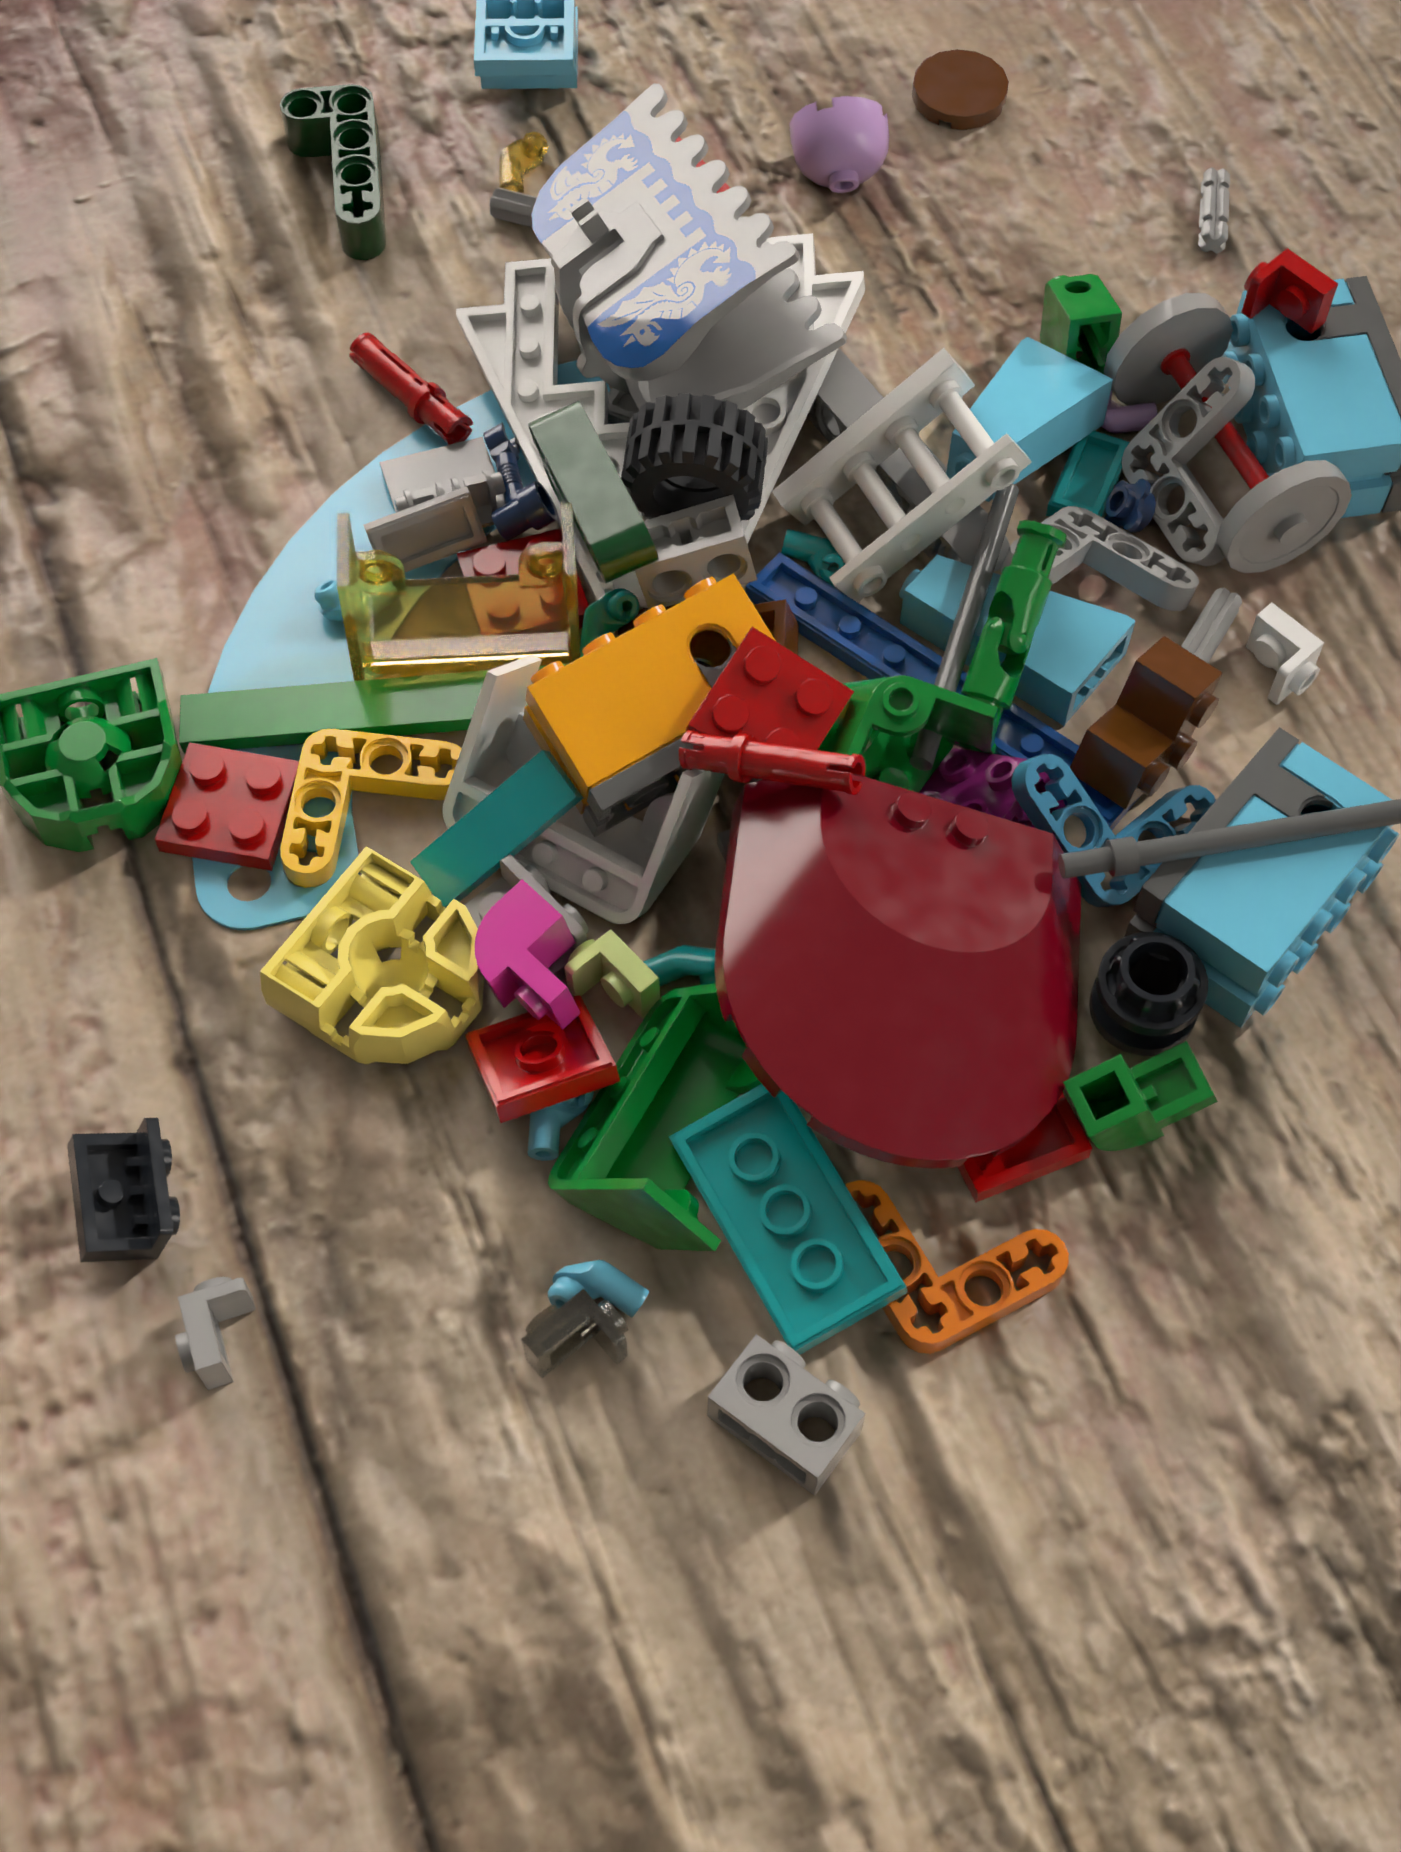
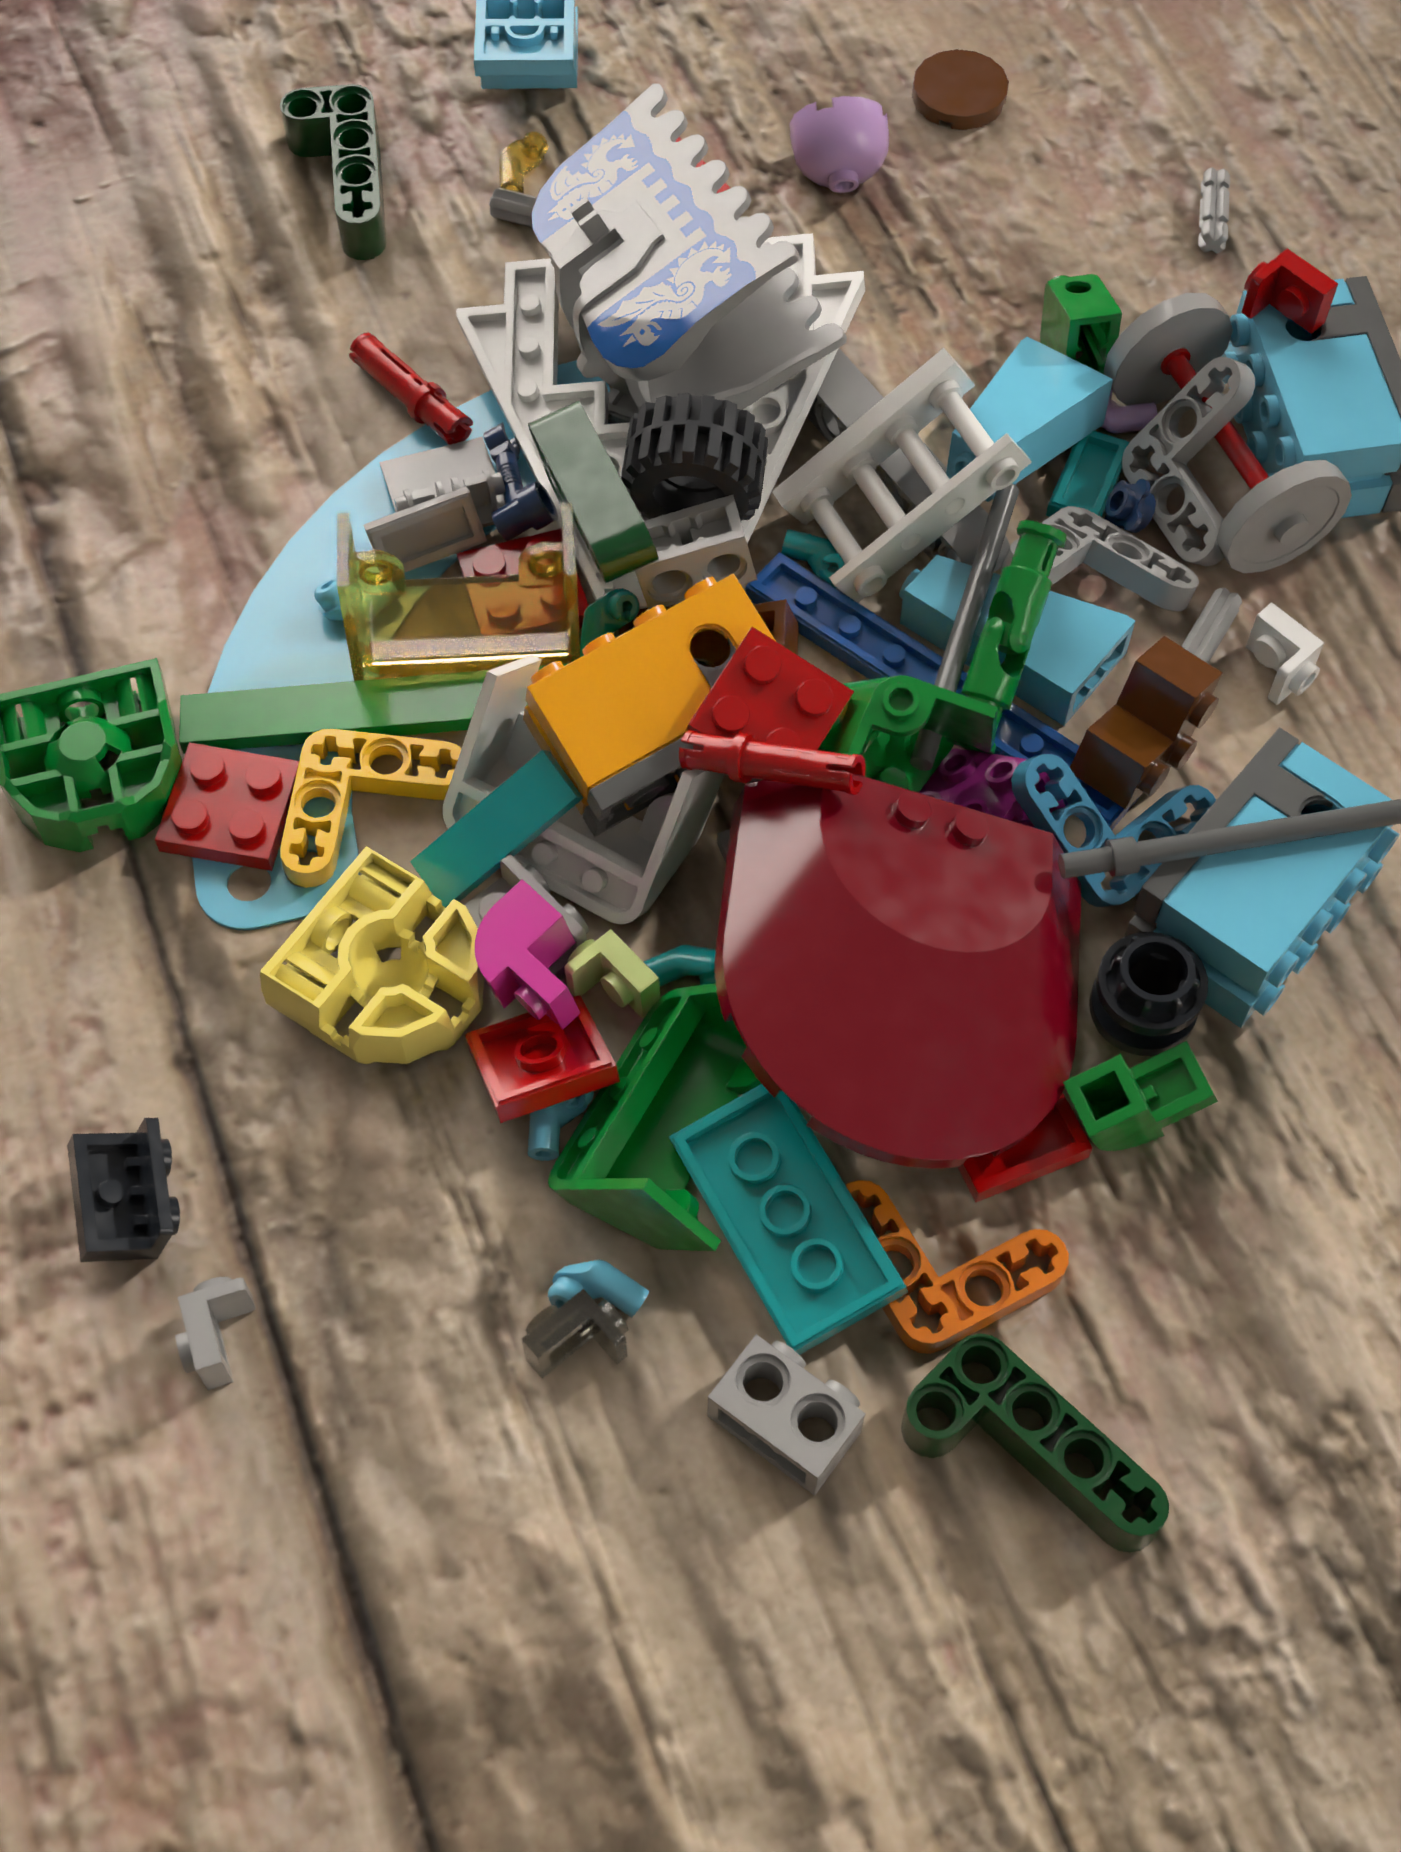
none -> dark green beam [901,1333,1169,1553]

